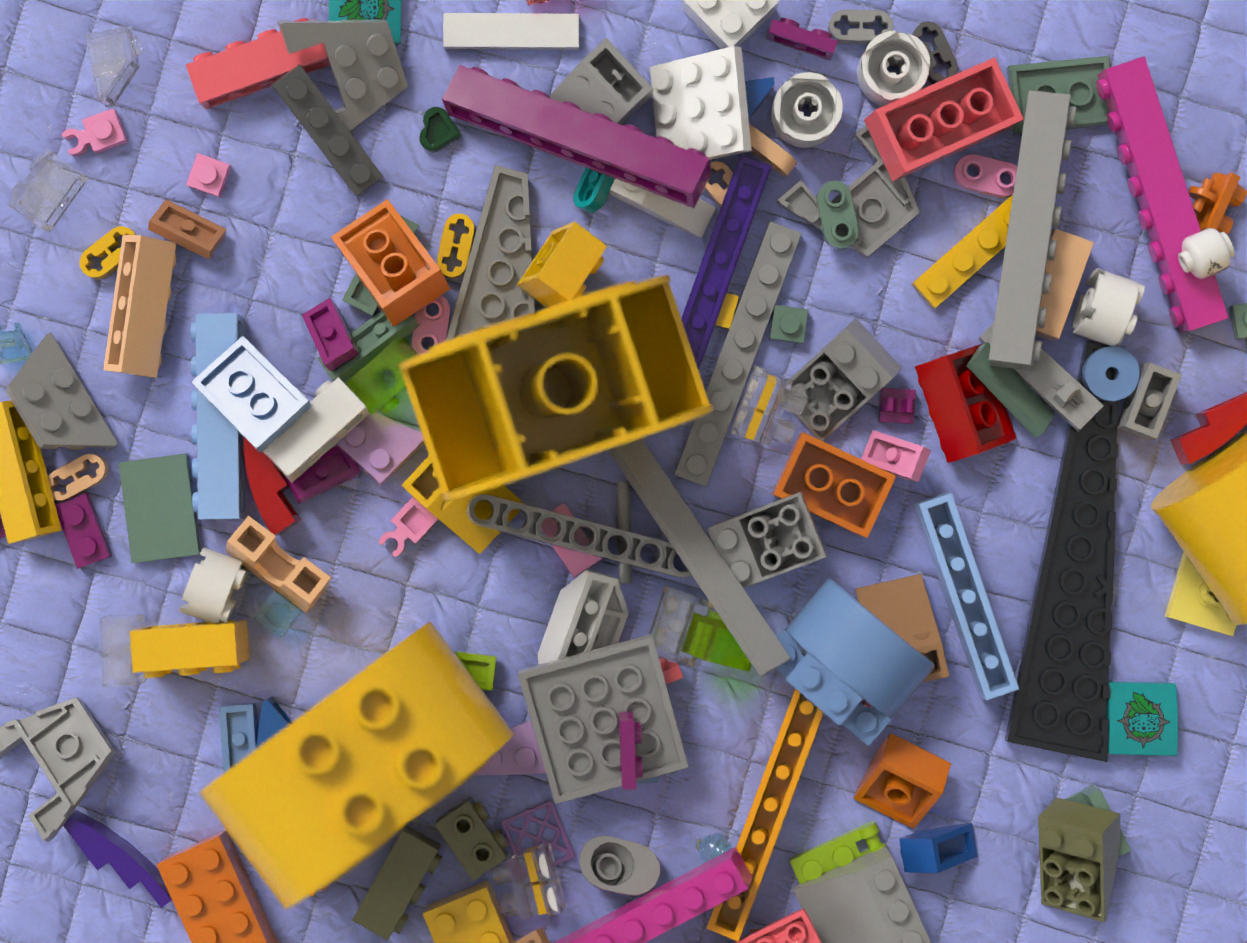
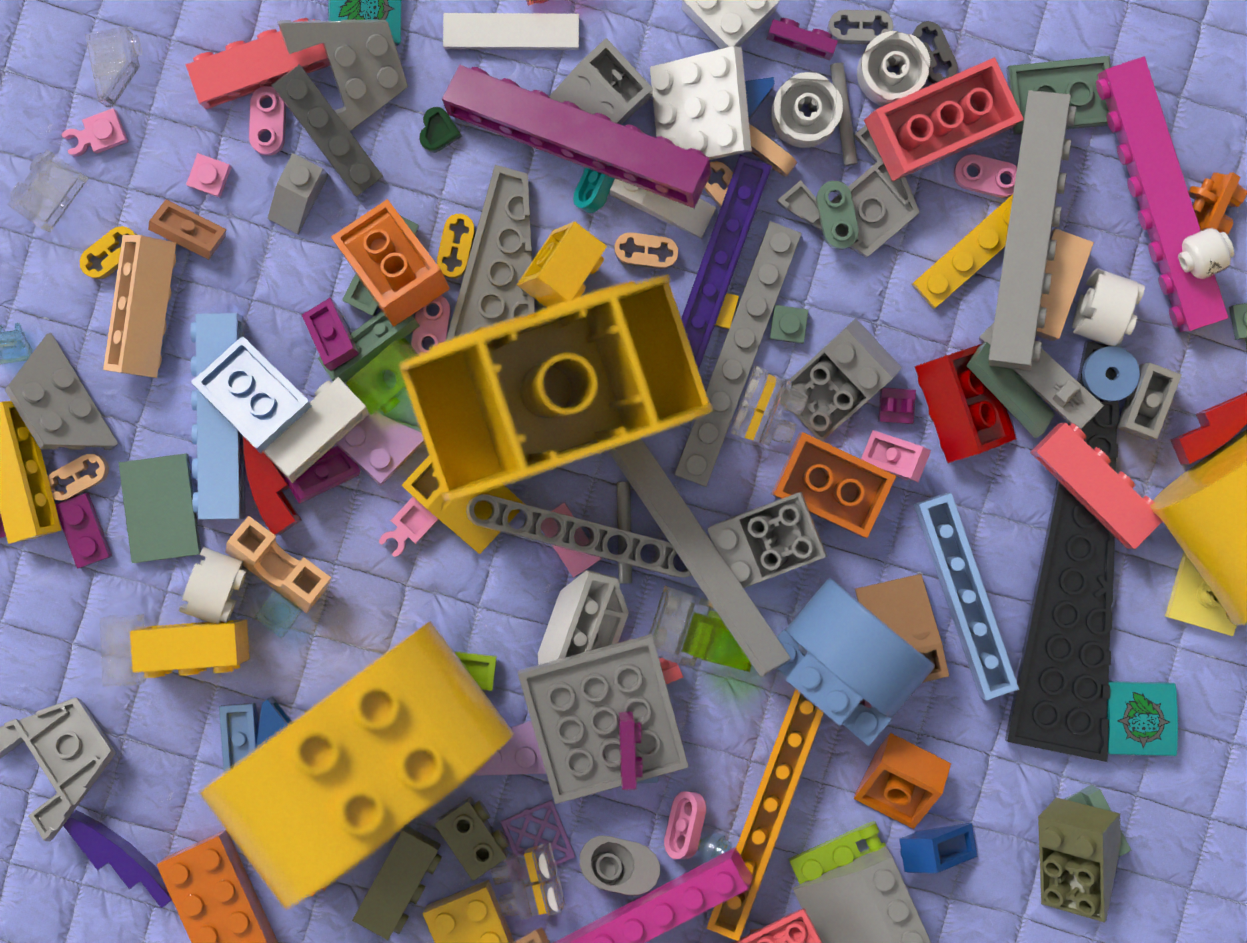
none -> bright pink plate [249,86,286,156]
none -> light grey slope [267,153,329,235]
none -> light nougat beam [614,232,678,269]
none -> bright pink plate [664,791,706,860]
none -> light grey bar [830,63,858,166]
none -> coral brick [1030,422,1163,549]

